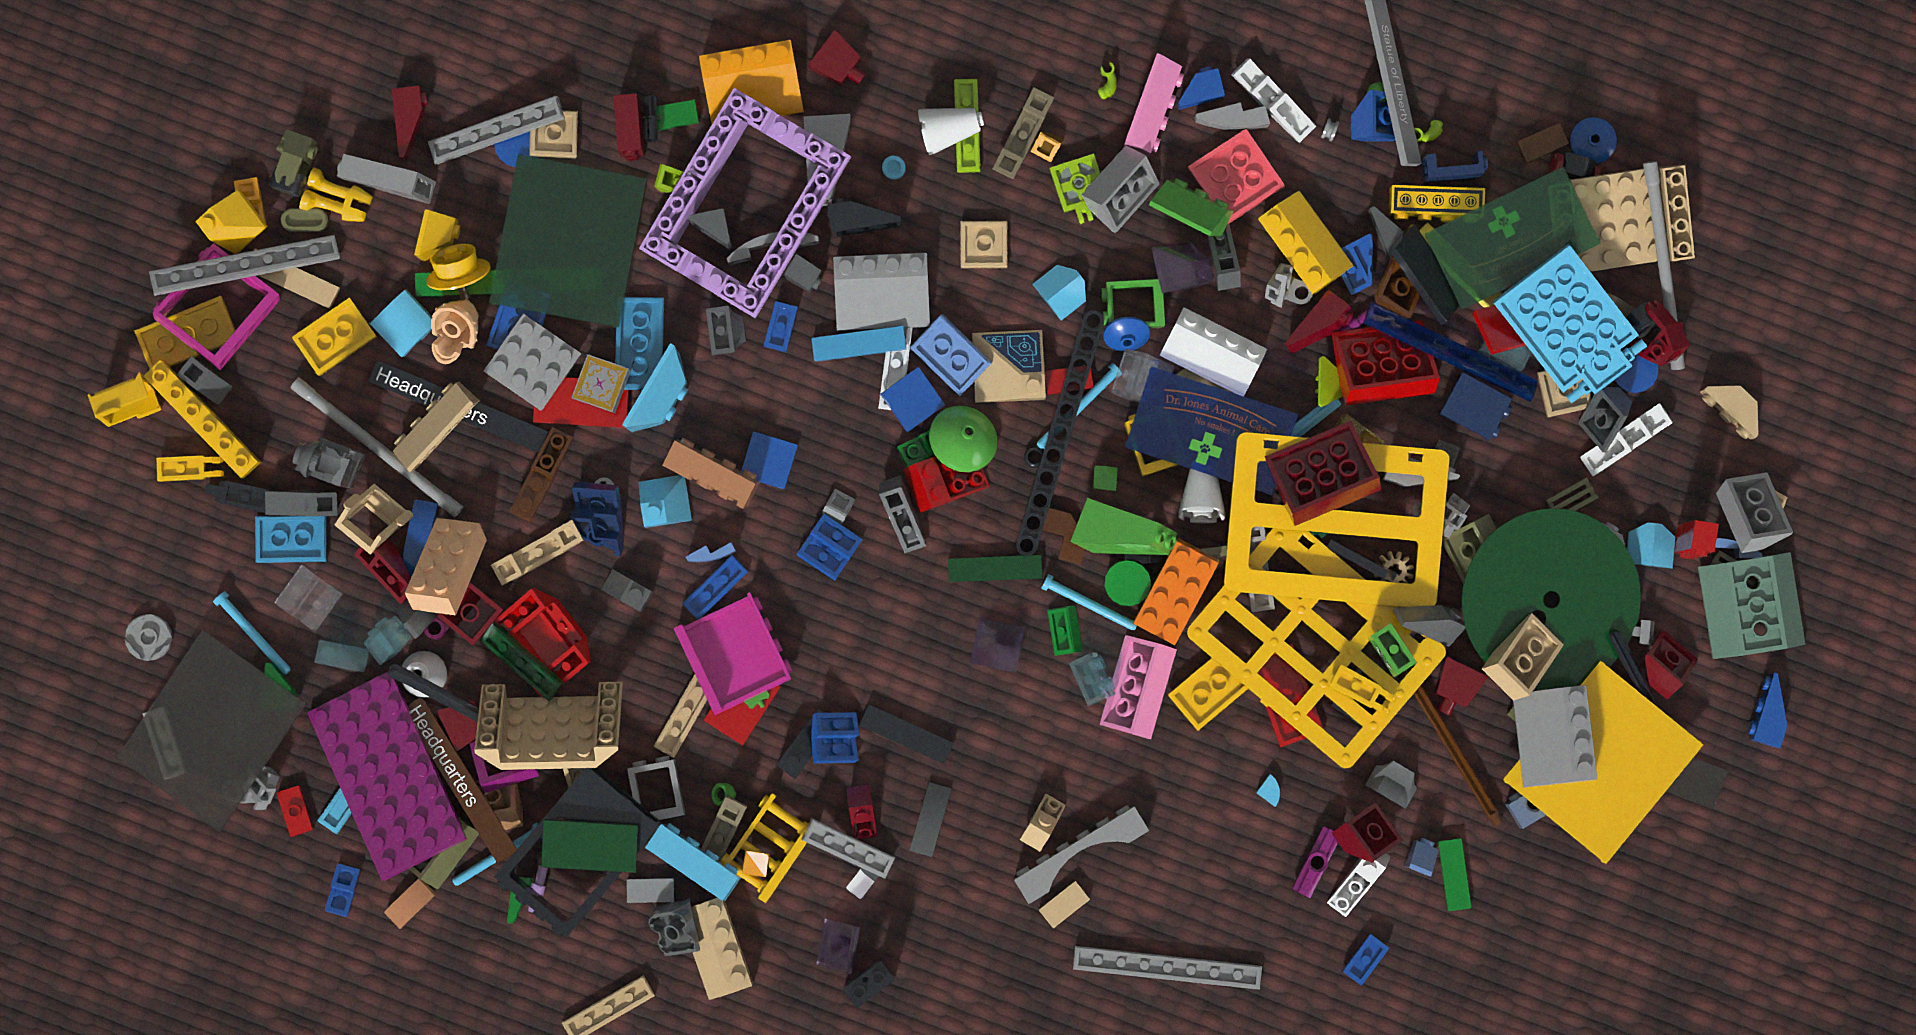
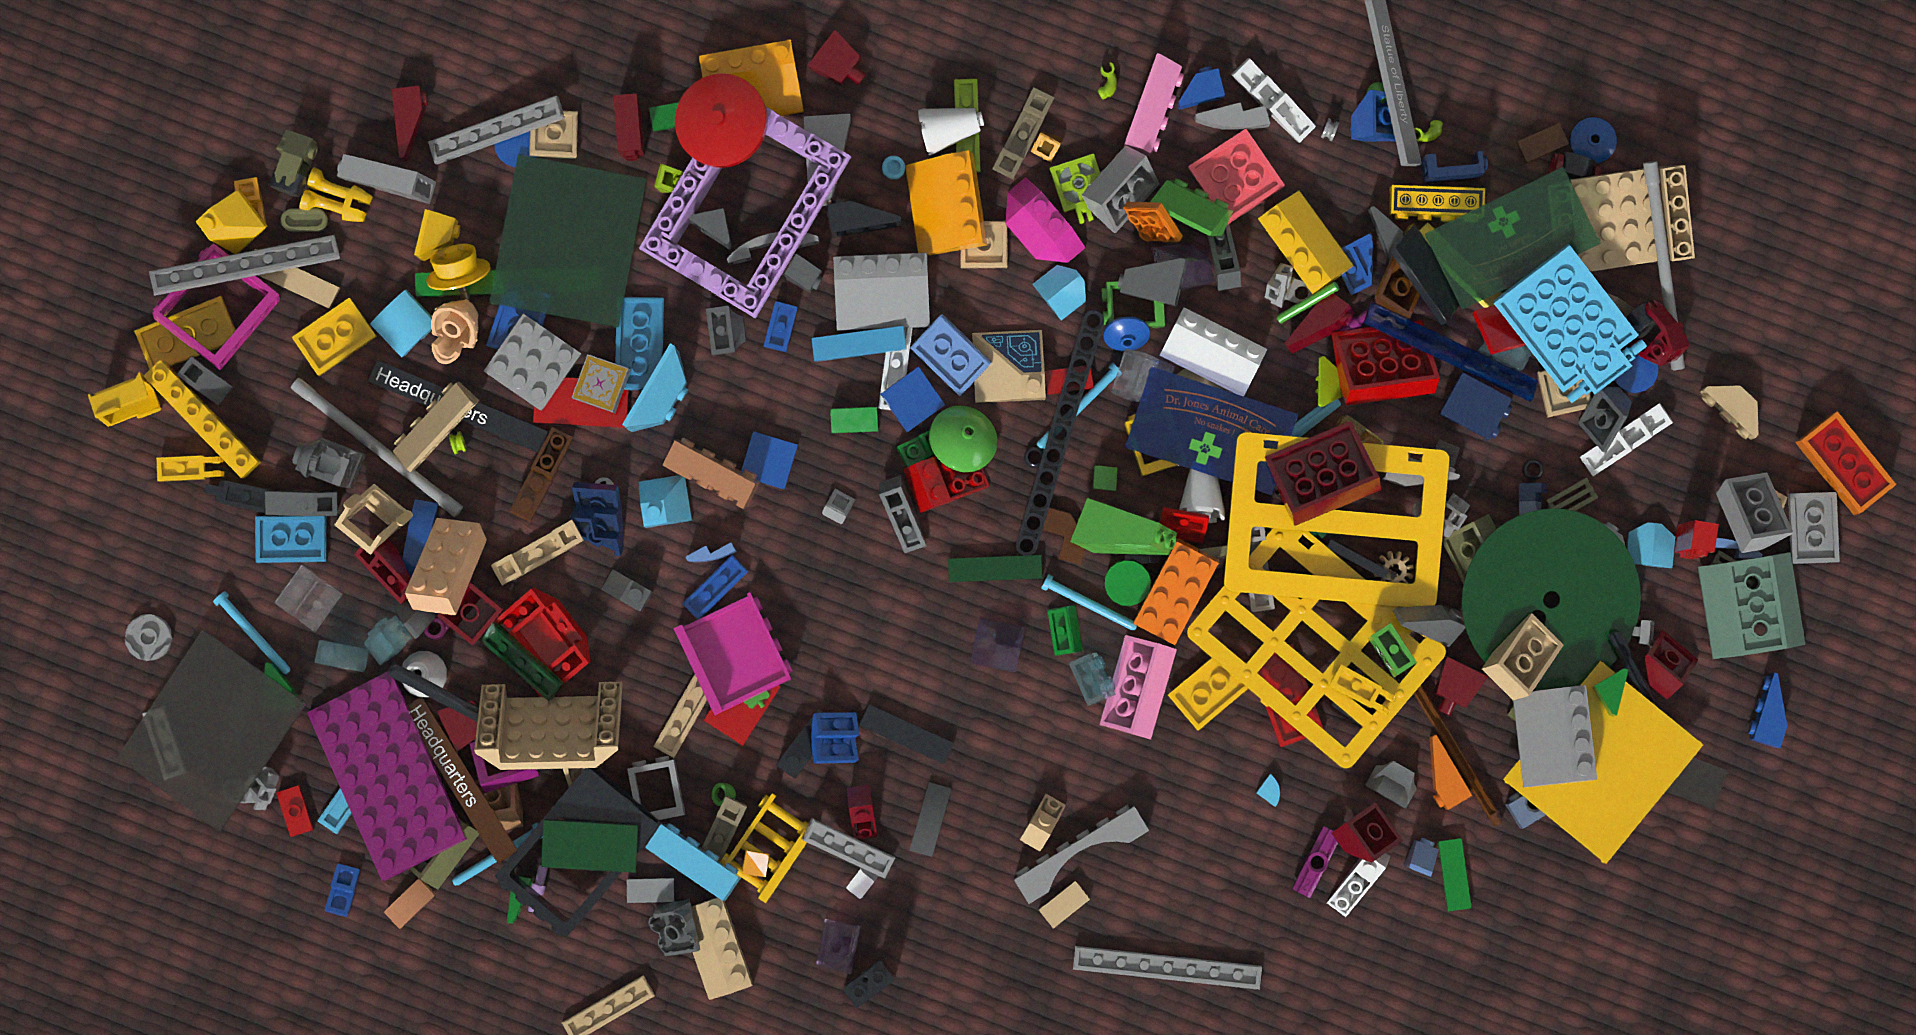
black axle [641,95,660,143] -> none
blue slope [797,514,863,581] -> none
blue plate [1342,934,1389,986] -> none
none -> lime bush [449,431,466,454]
none -> red dish [675,73,768,168]
none -> slope [830,407,878,433]
none -> light orange slope [905,150,987,256]
none -> dark pink wedge [1005,177,1085,263]
none -> dark grey slope [1118,258,1188,306]
none -> orange tile [1123,202,1183,242]
none -> red slope [1159,507,1210,543]
none -> bright green bar [1276,282,1339,323]
none -> orange slope [1429,735,1472,810]
none -> dark blue leg [1519,483,1547,515]
none -> black piece [1522,459,1544,481]
none -> green slope [1592,669,1628,717]
none -> light grey plate [1788,492,1840,564]
none -> red brick [1795,411,1896,515]

